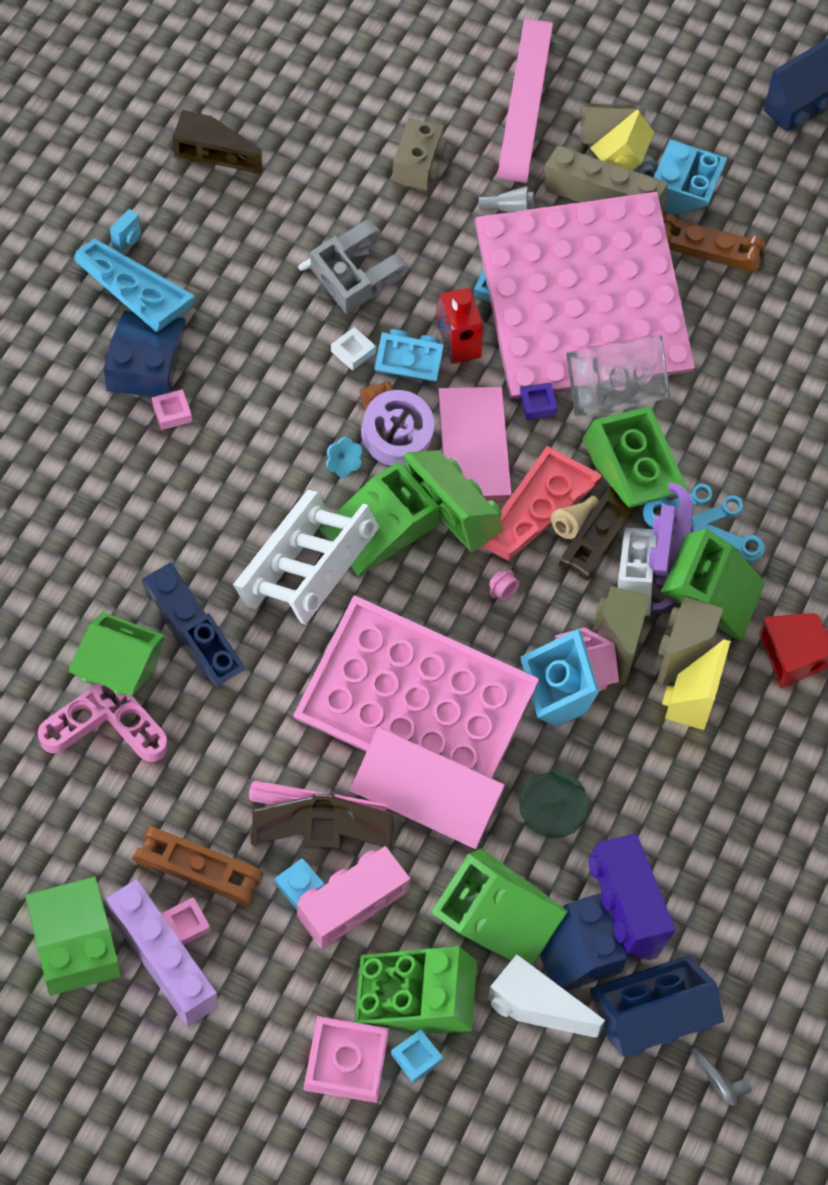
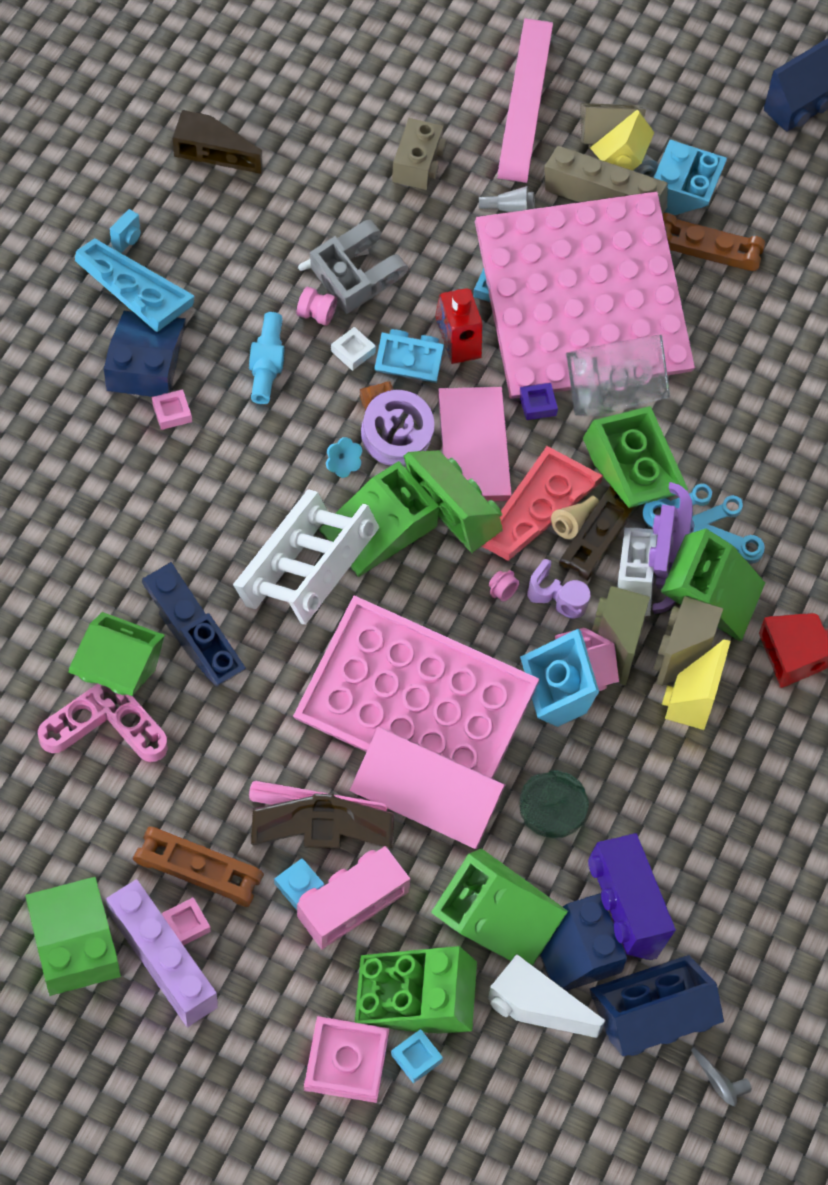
none -> medium azure pin [249,312,285,404]
none -> bright pink wheel [297,286,337,326]
none -> lavender leg [527,559,590,618]

